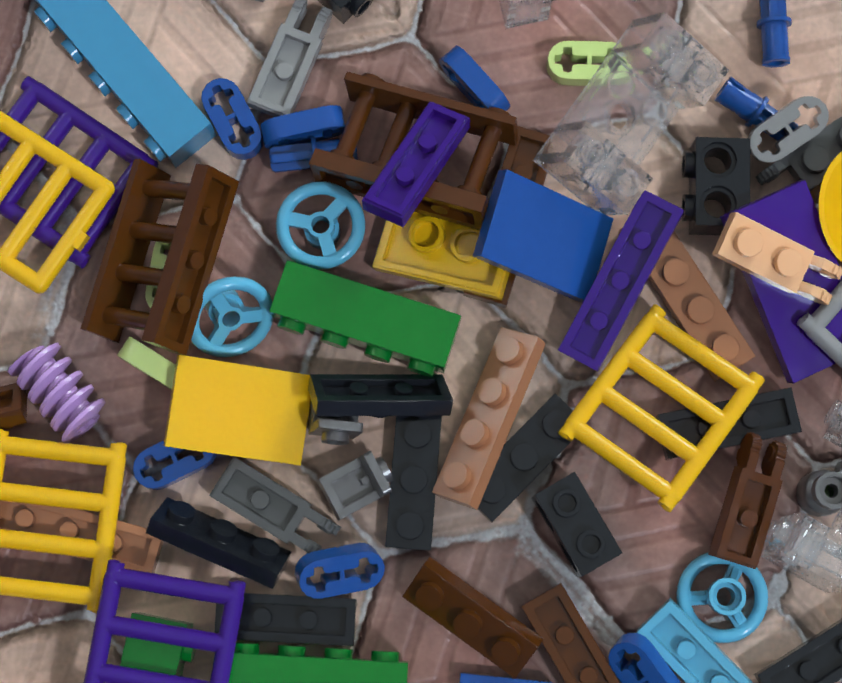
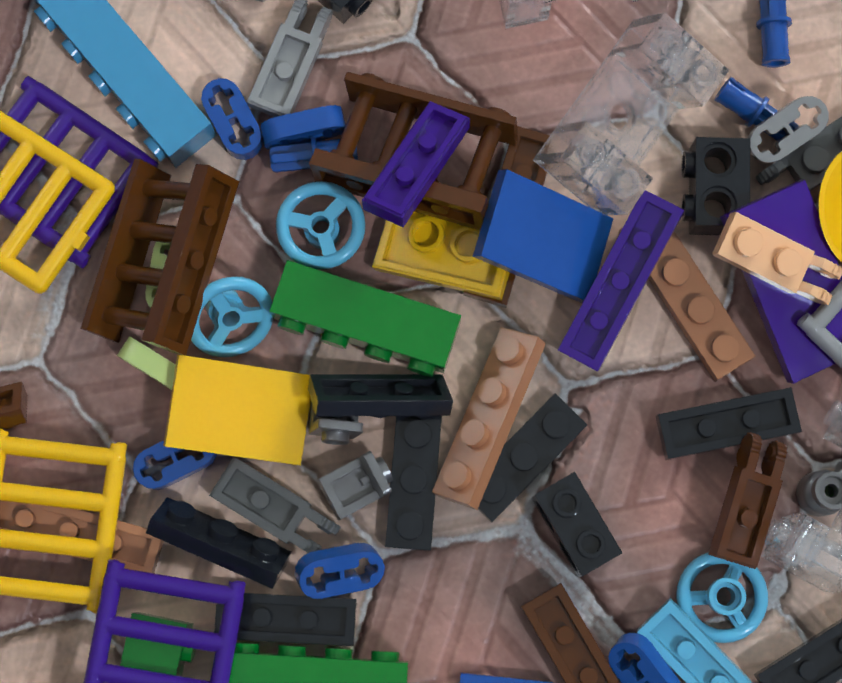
lavender piece [7,342,106,443] -> none
reddish brown plate [402,557,544,679] -> none
blue beam [439,45,510,111] -> none
yellowish green beam [546,41,631,87] -> none
yellow bar [558,304,765,512] -> none

